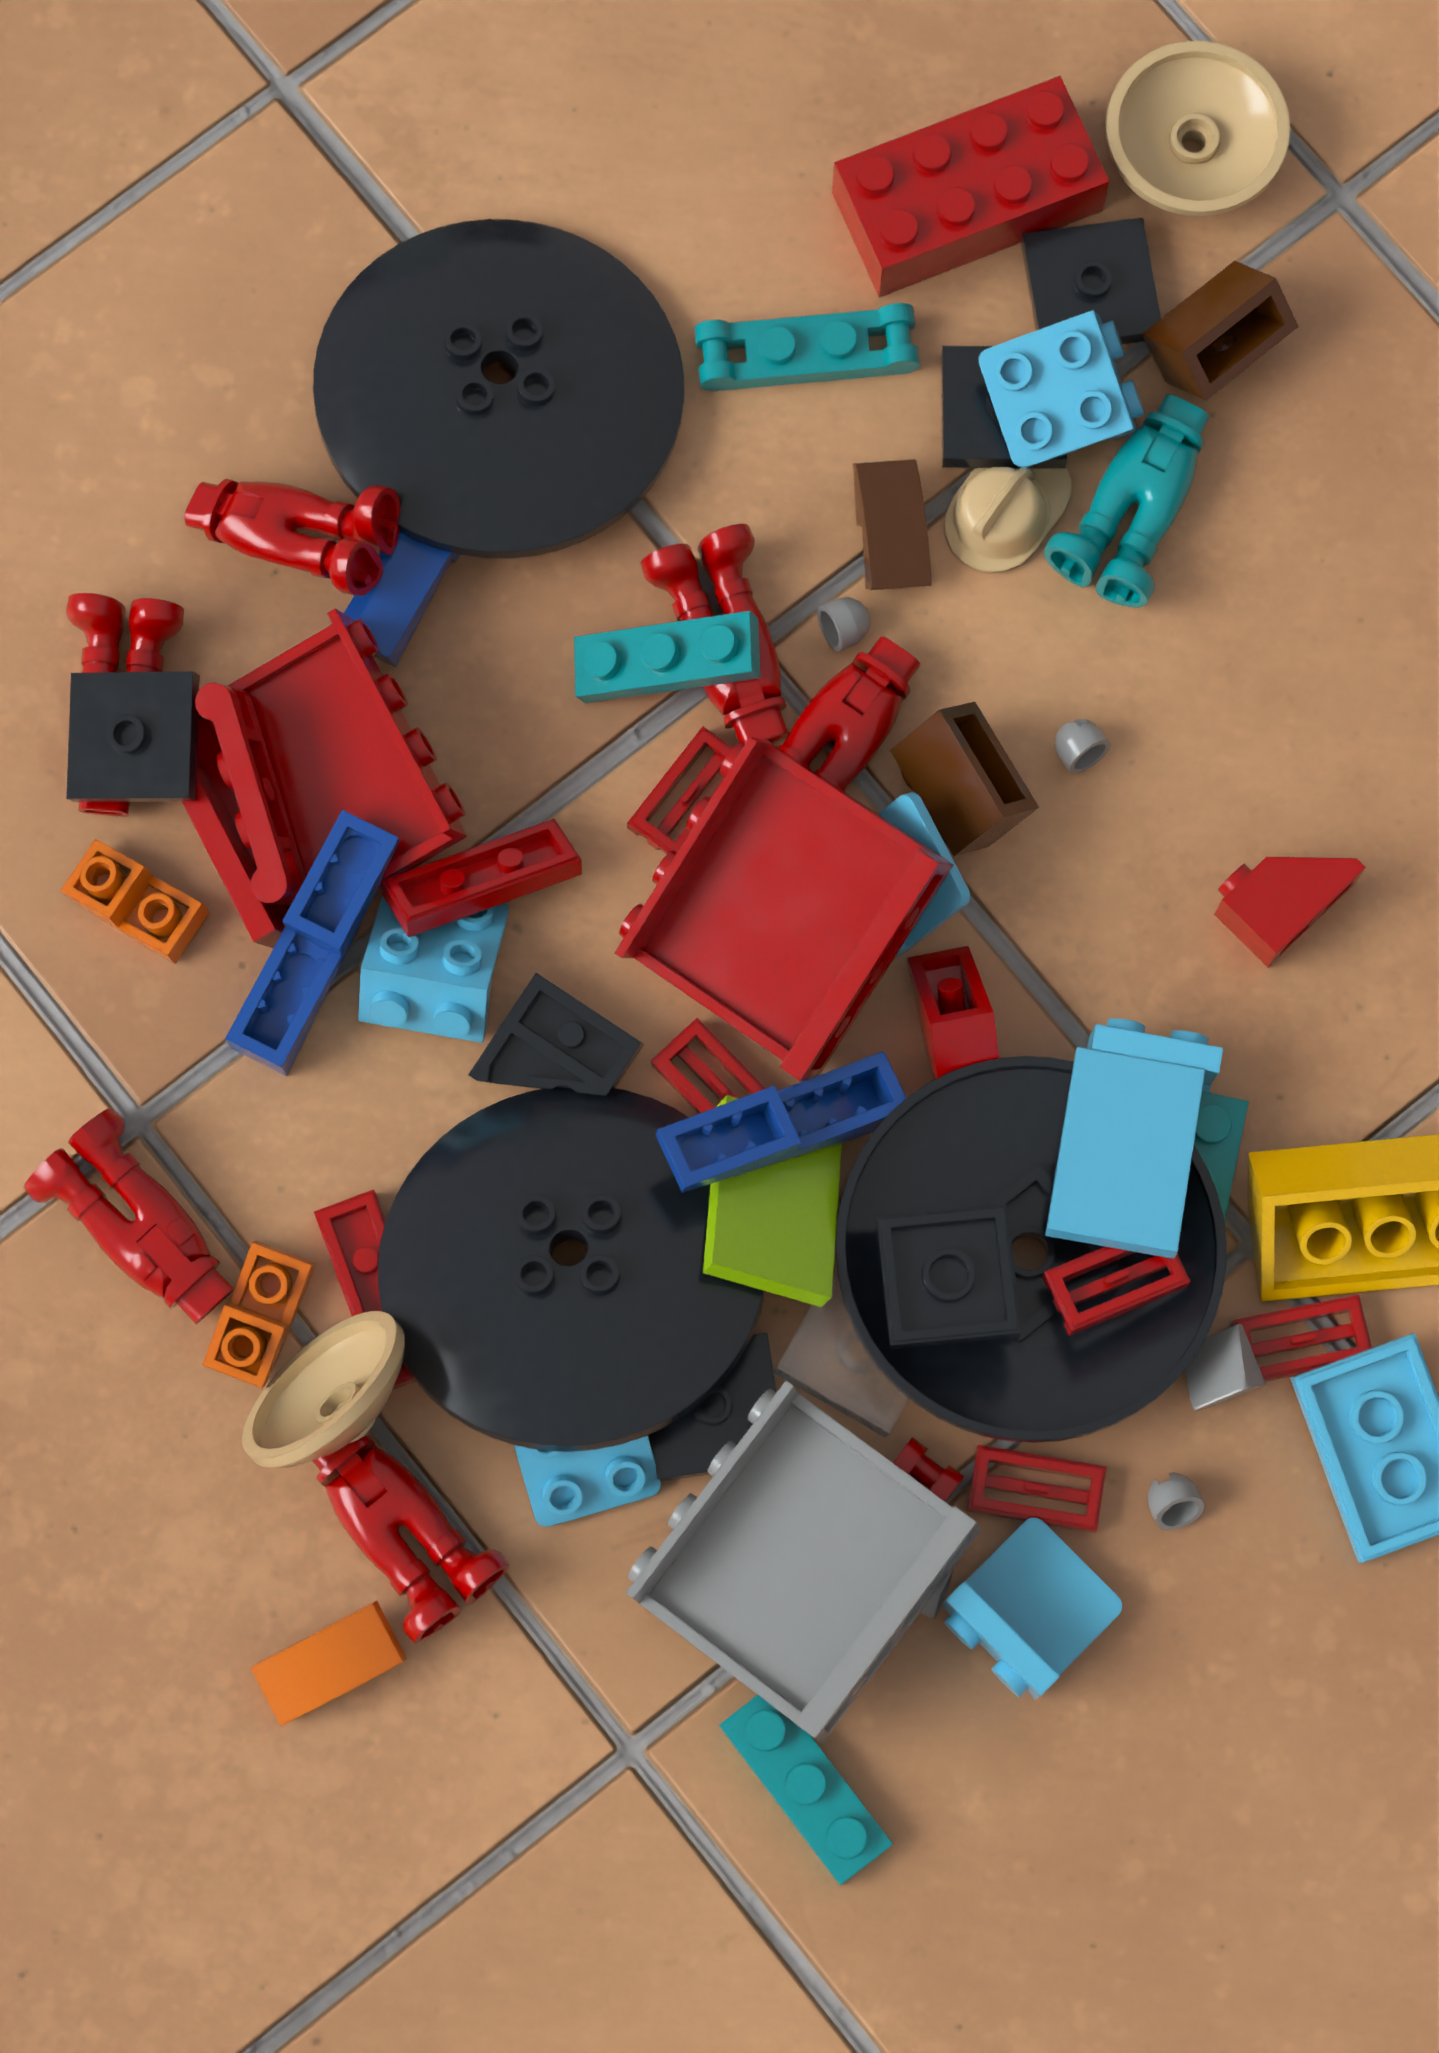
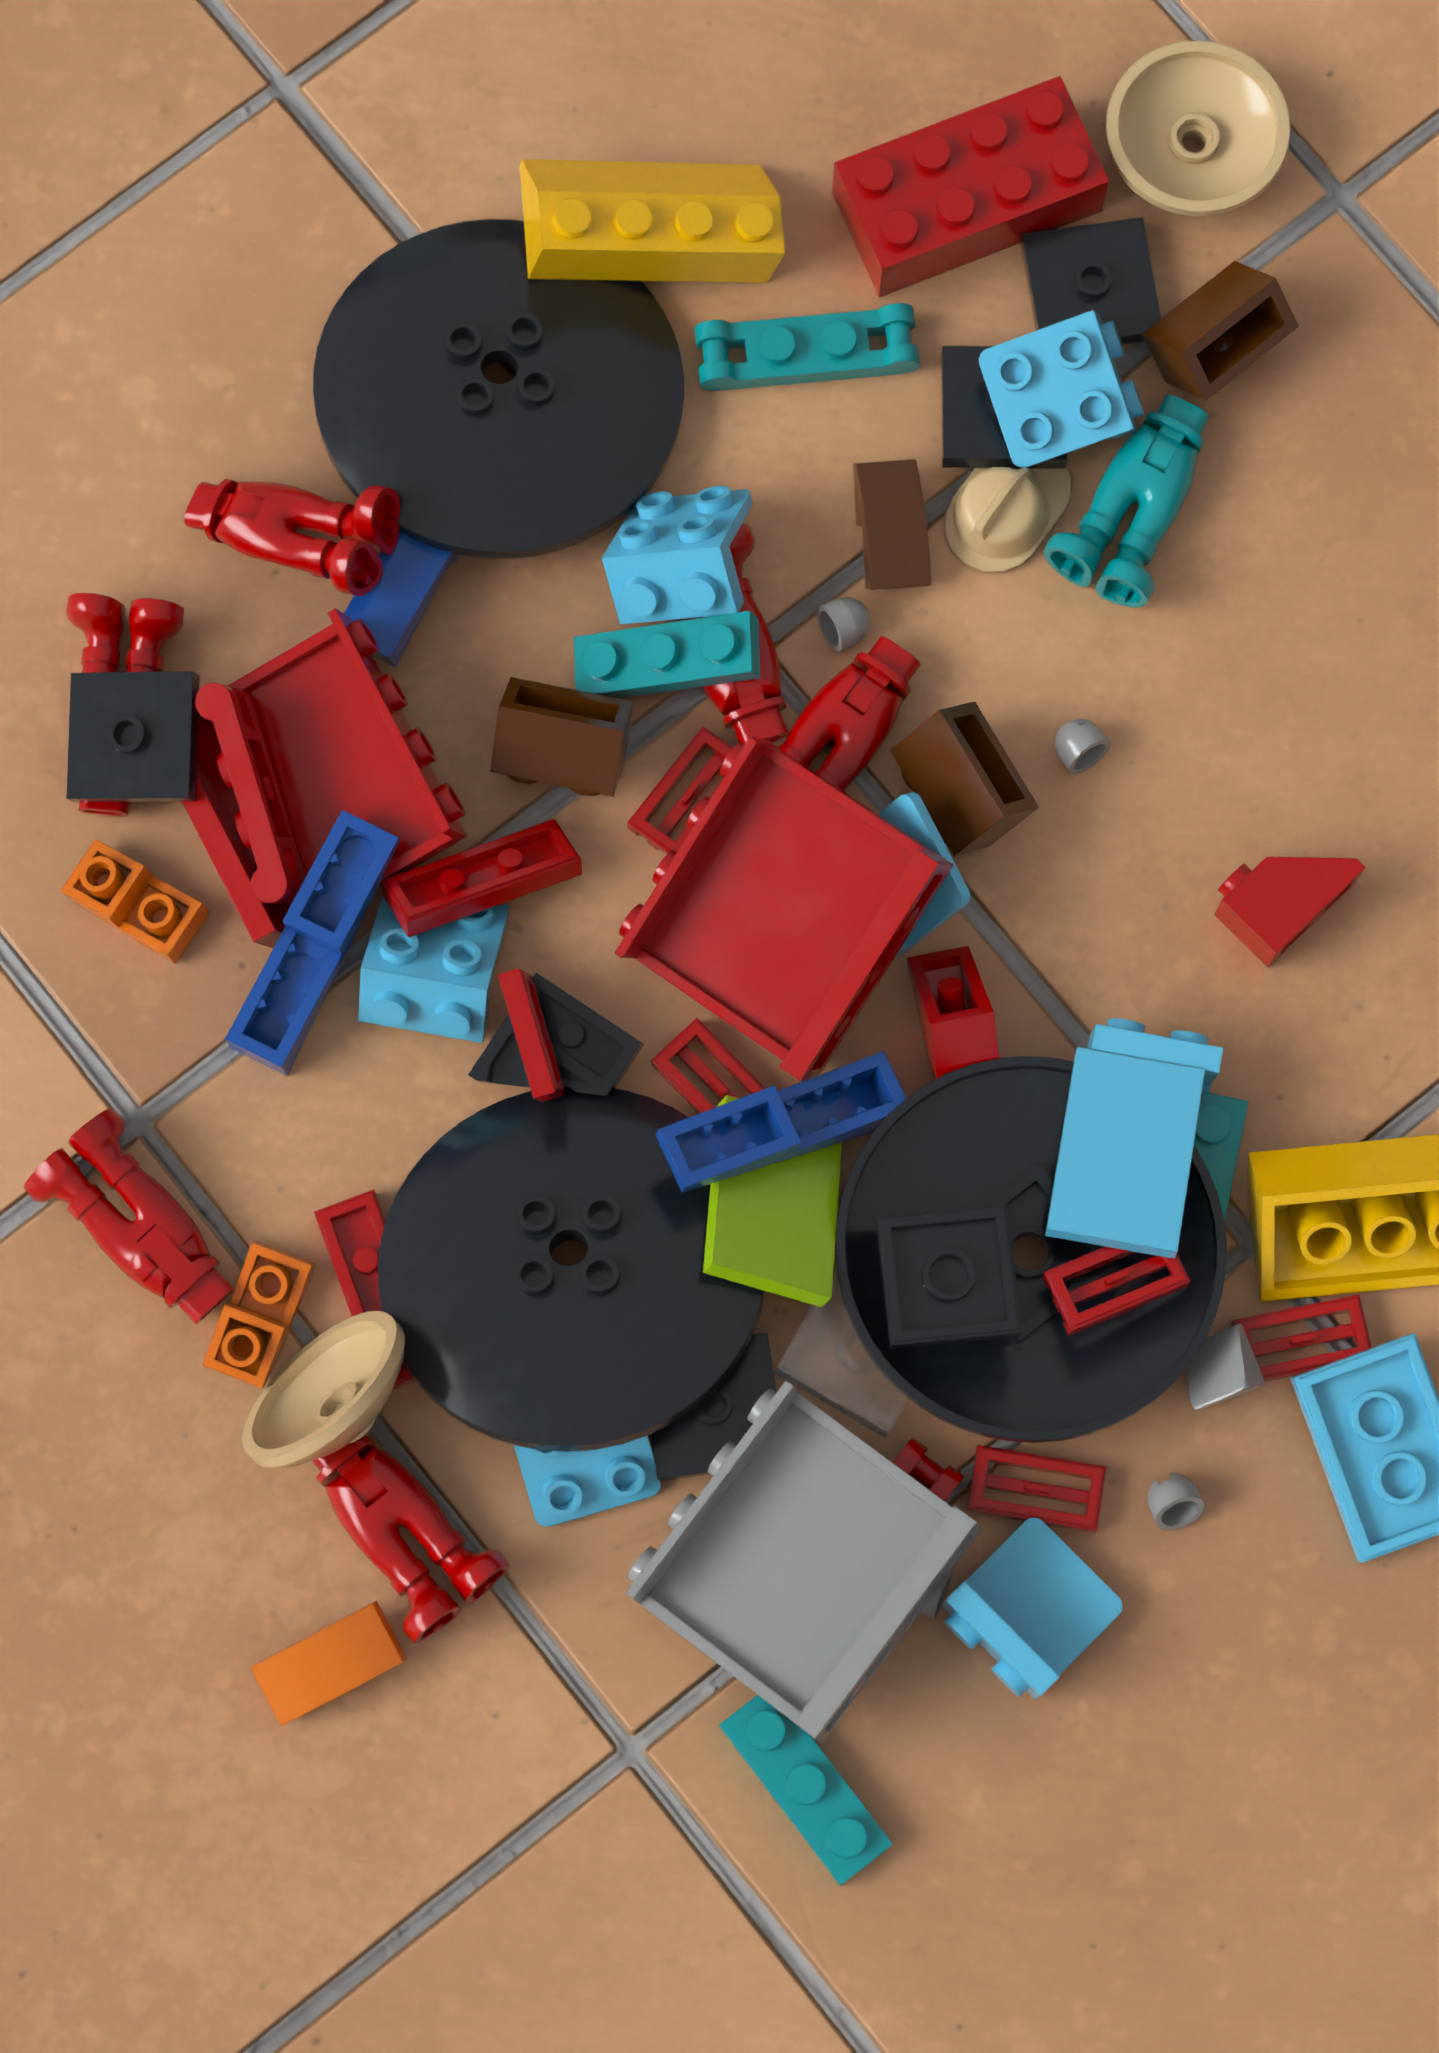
none -> reddish brown brick [490,677,634,797]
none -> red tile [498,968,565,1102]
none -> yellow slope [520,159,785,283]
none -> medium azure bracket [602,486,753,624]

